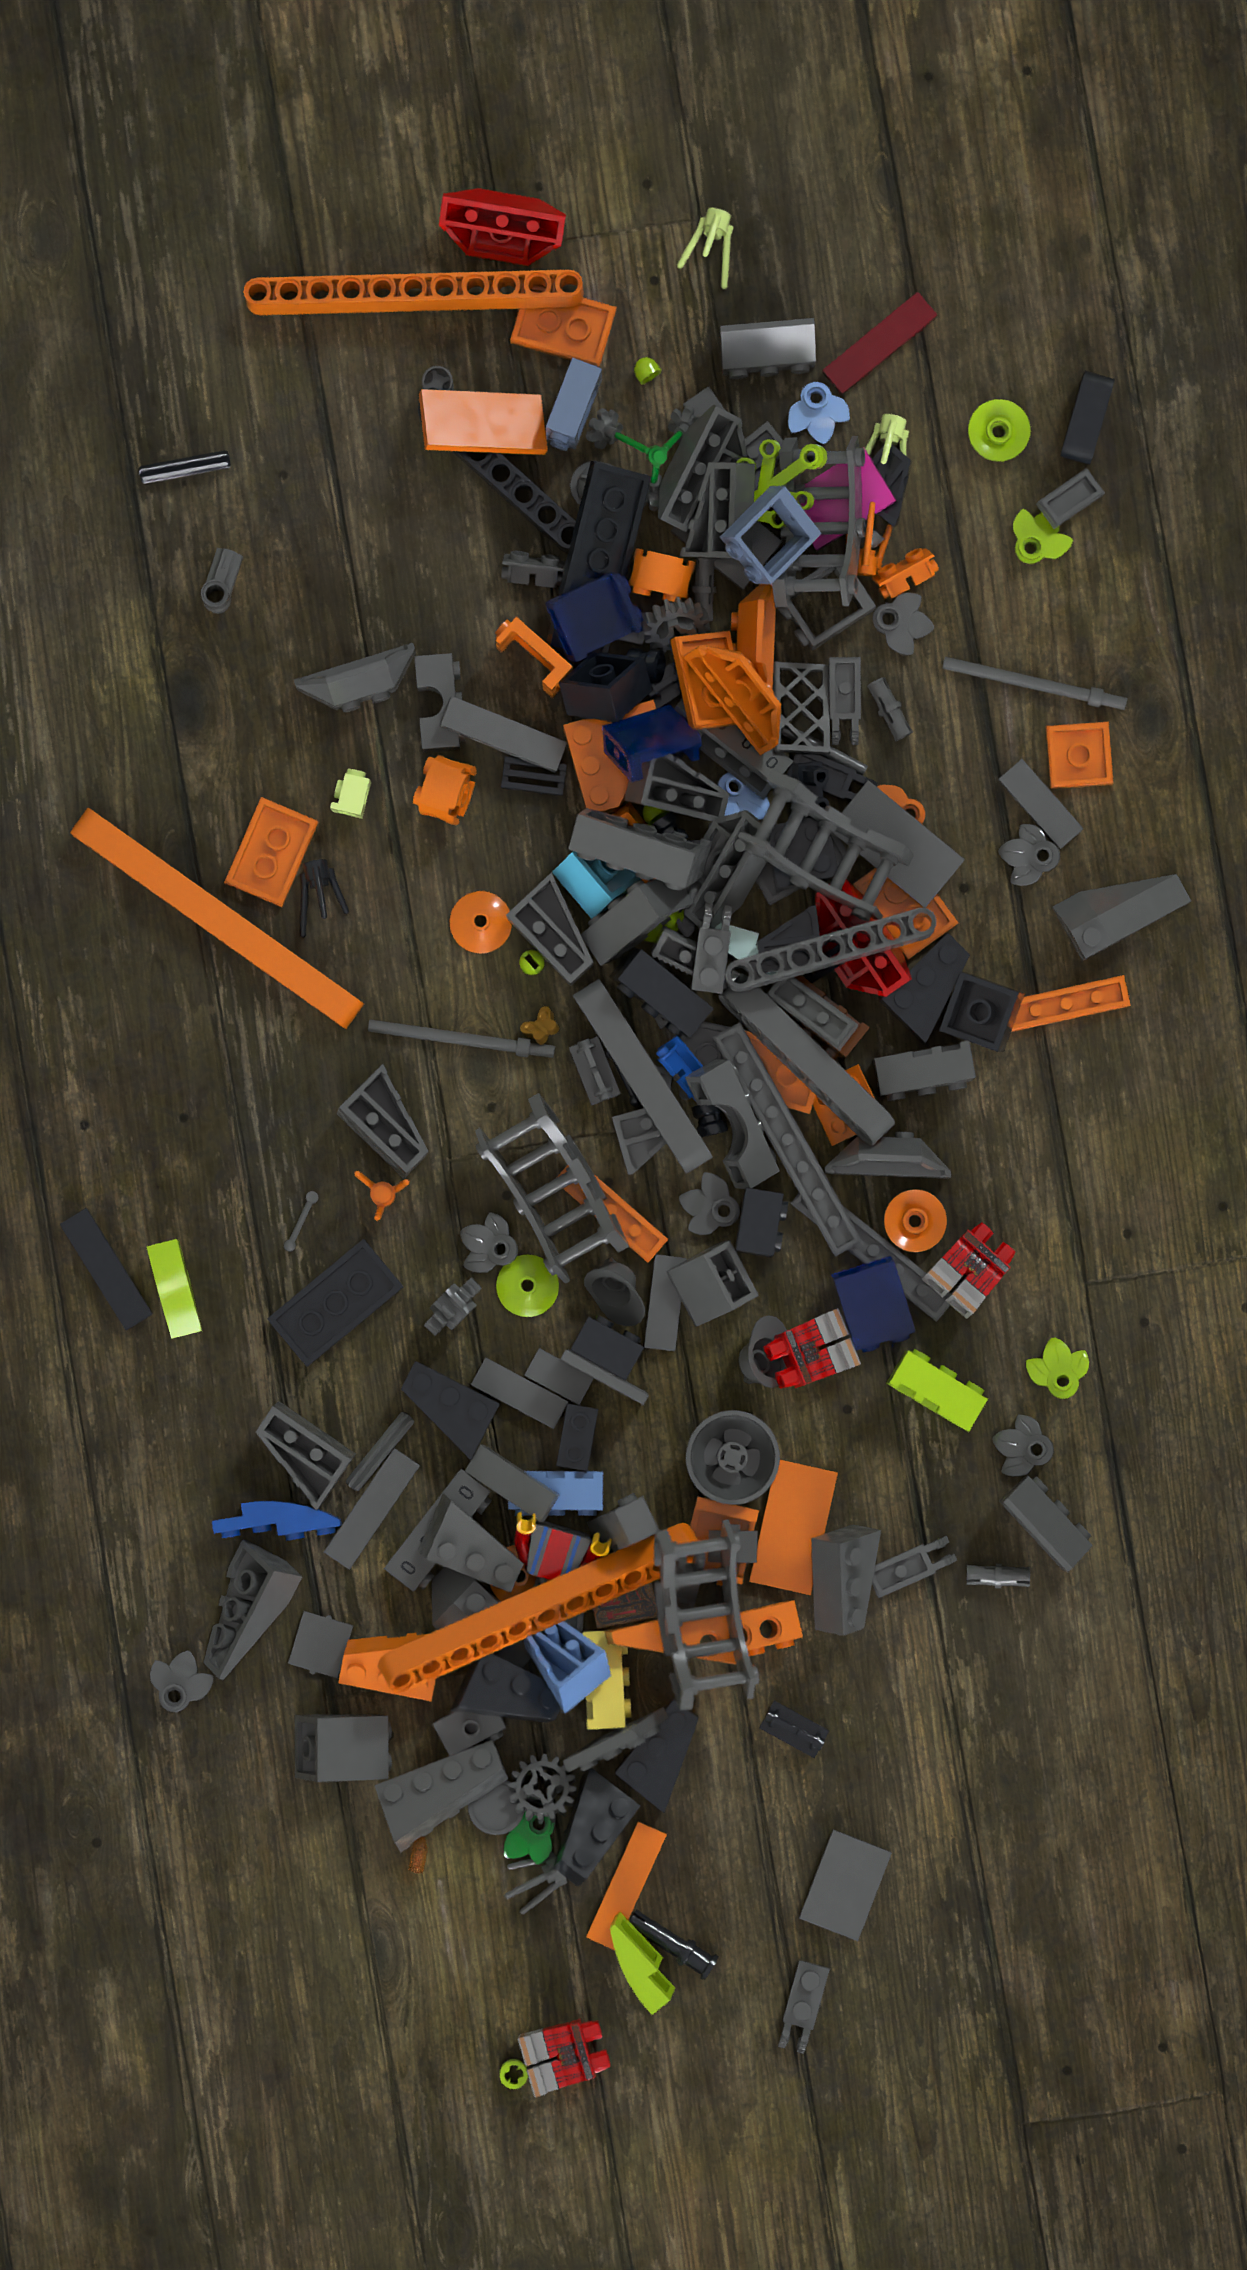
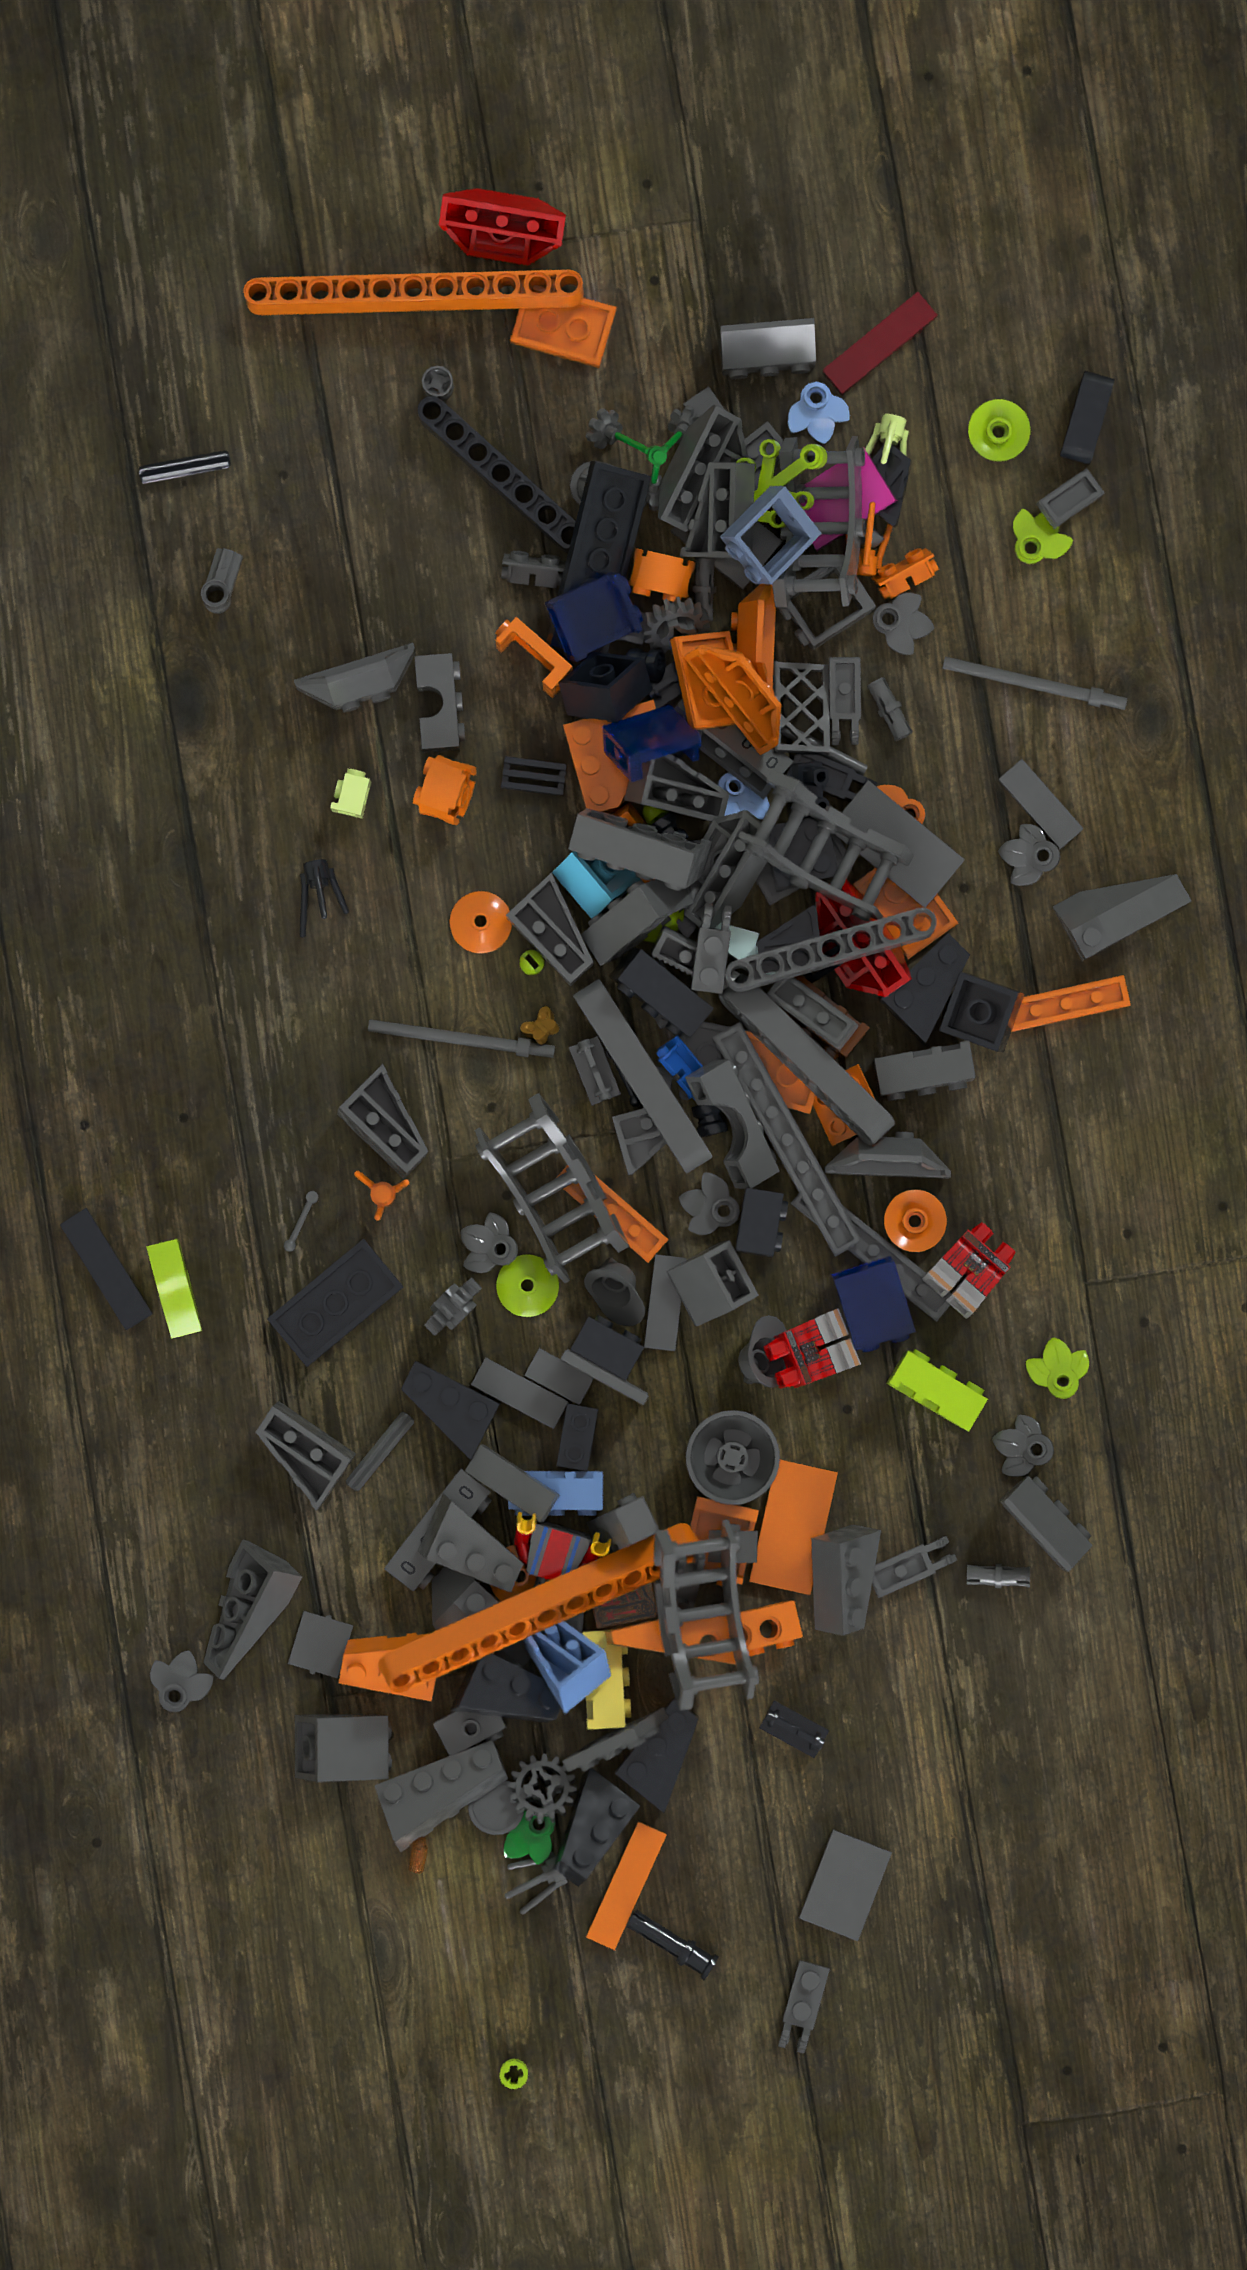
orange beam [70,808,364,1029] -> none
blue slope [212,1501,342,1541] -> none
orange tile [224,797,319,908] -> none
dark grey tile [324,1448,421,1570] -> none
orange tile [419,389,548,455] -> none
dark grey tile [439,696,567,773] -> none
hips [518,2019,611,2097] -> none
sand blue window [546,357,602,451] -> none
lime slope [610,1912,675,2015] -> none
lime hinge [634,357,662,385] -> none
yellowish green plant [677,208,734,289] -> none
orange tile [1046,722,1113,789] -> none

